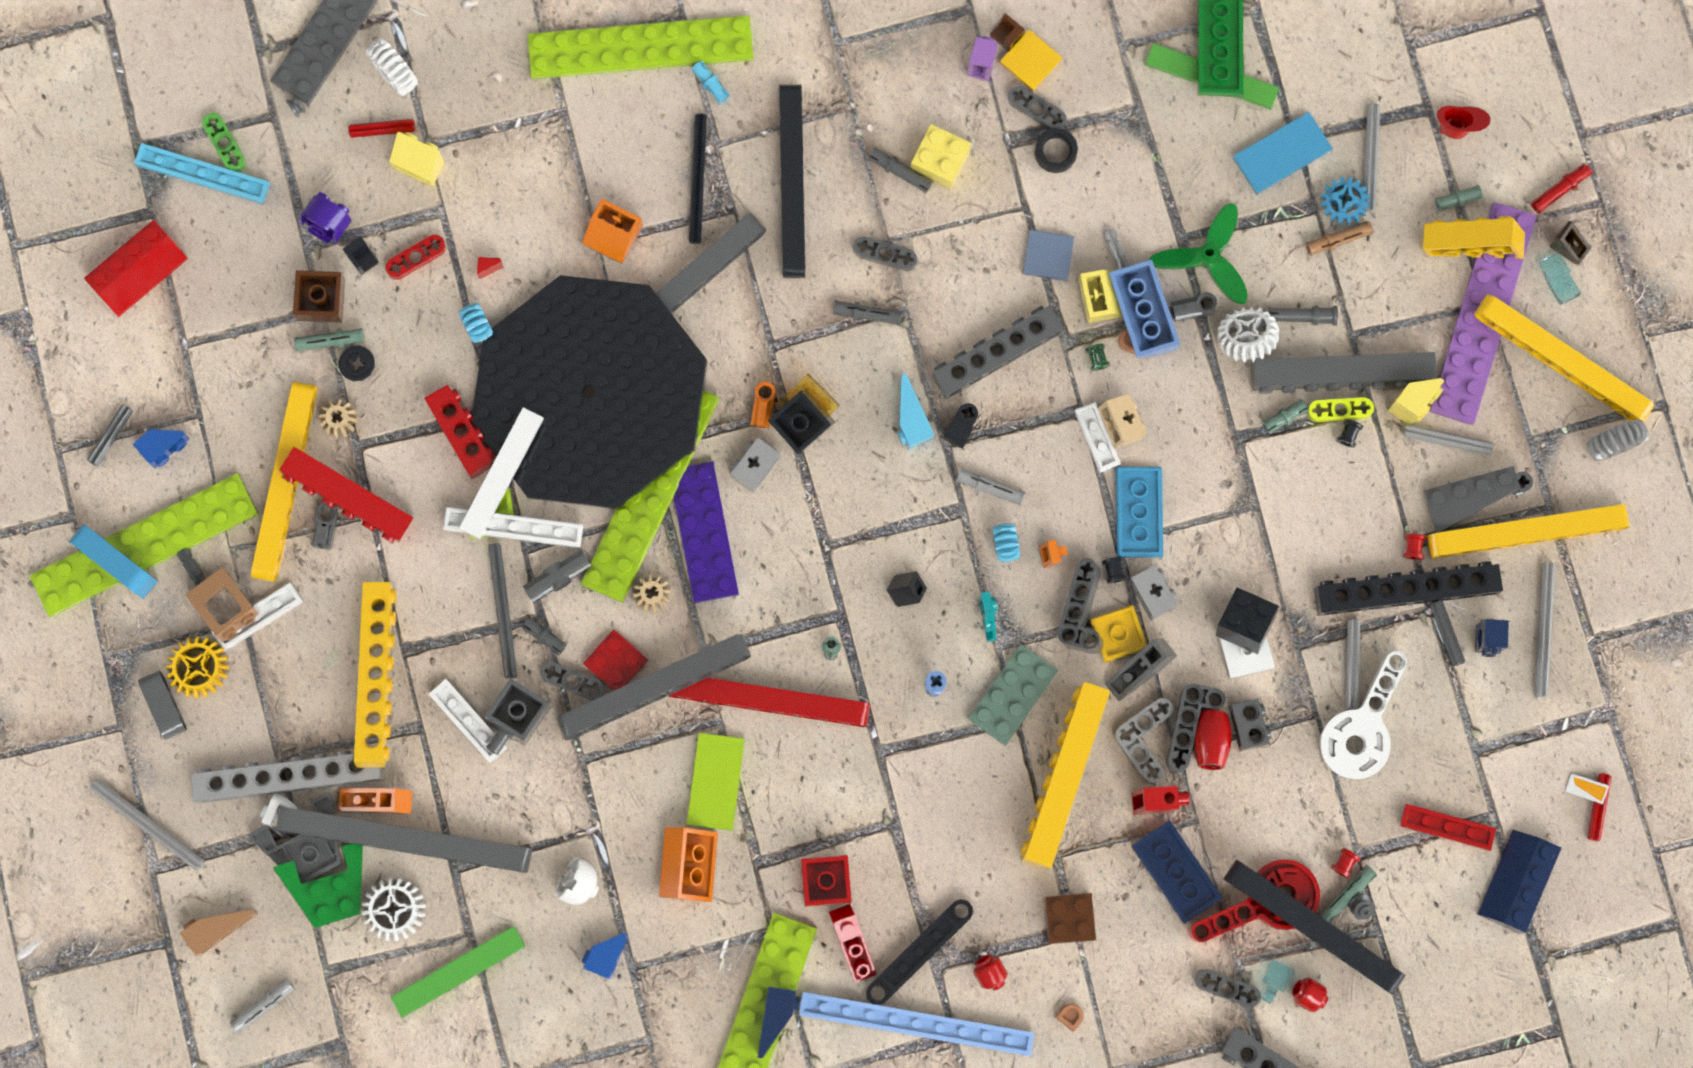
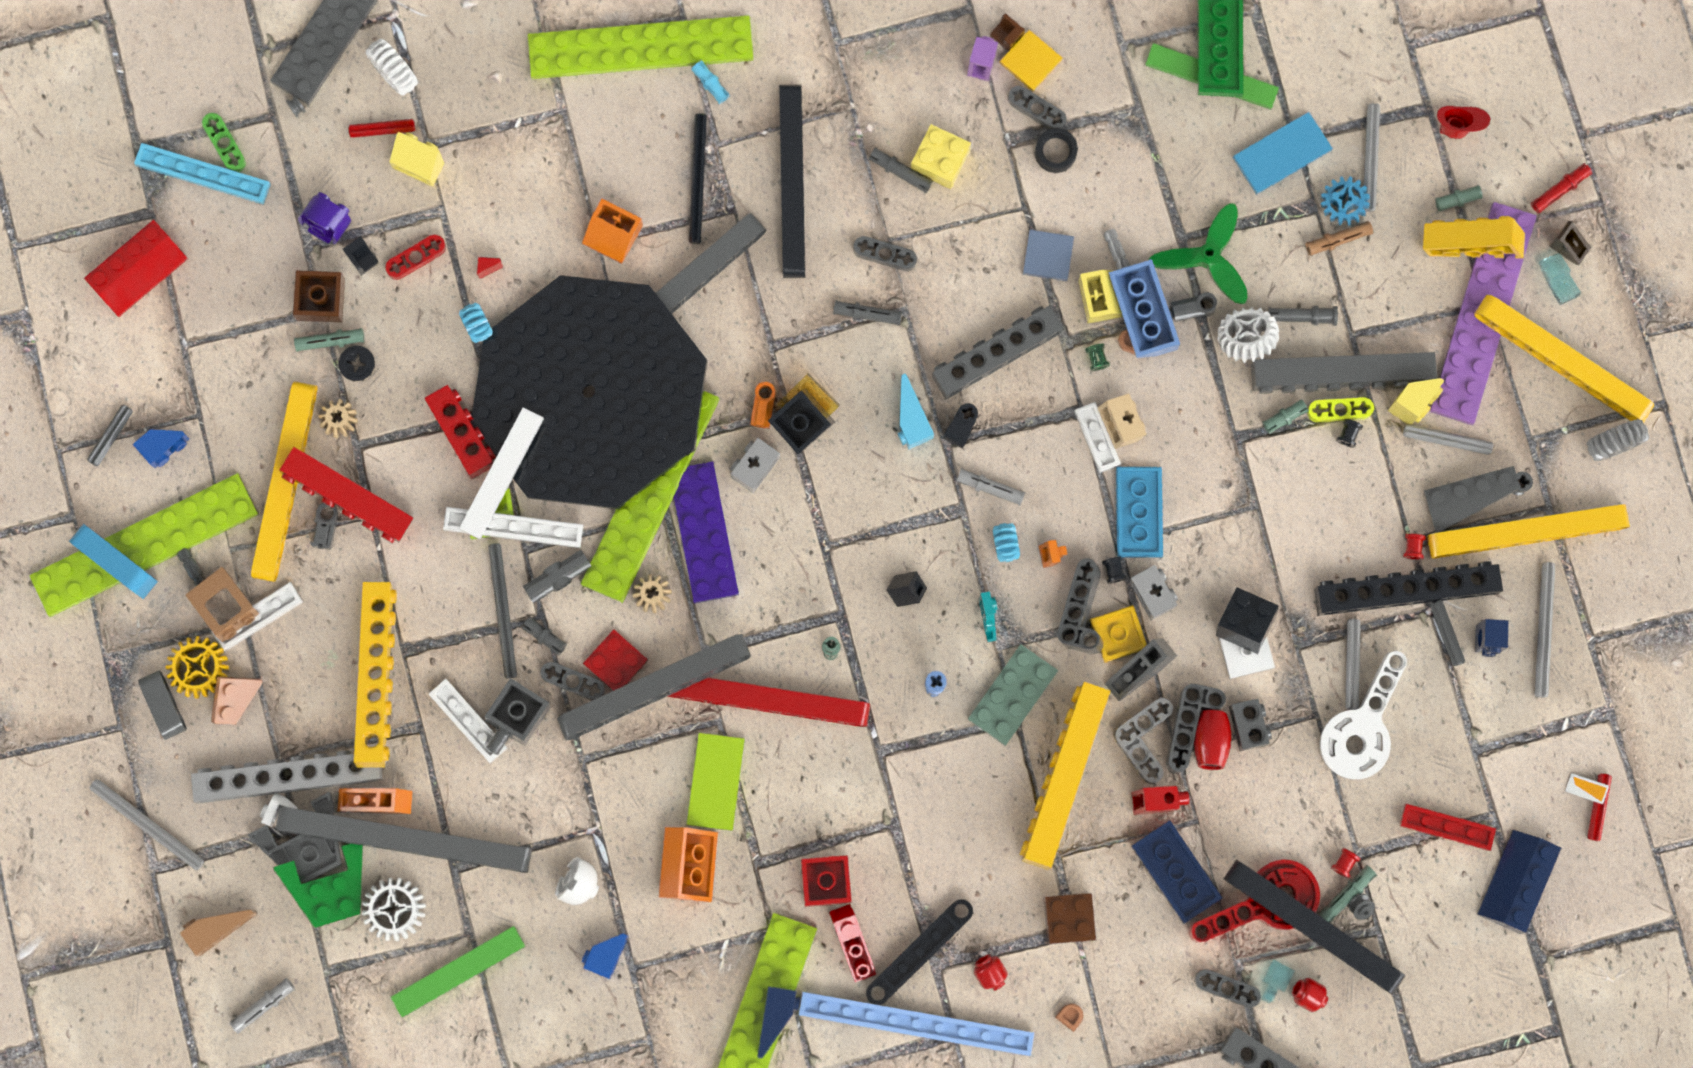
none -> wing [211,676,262,725]

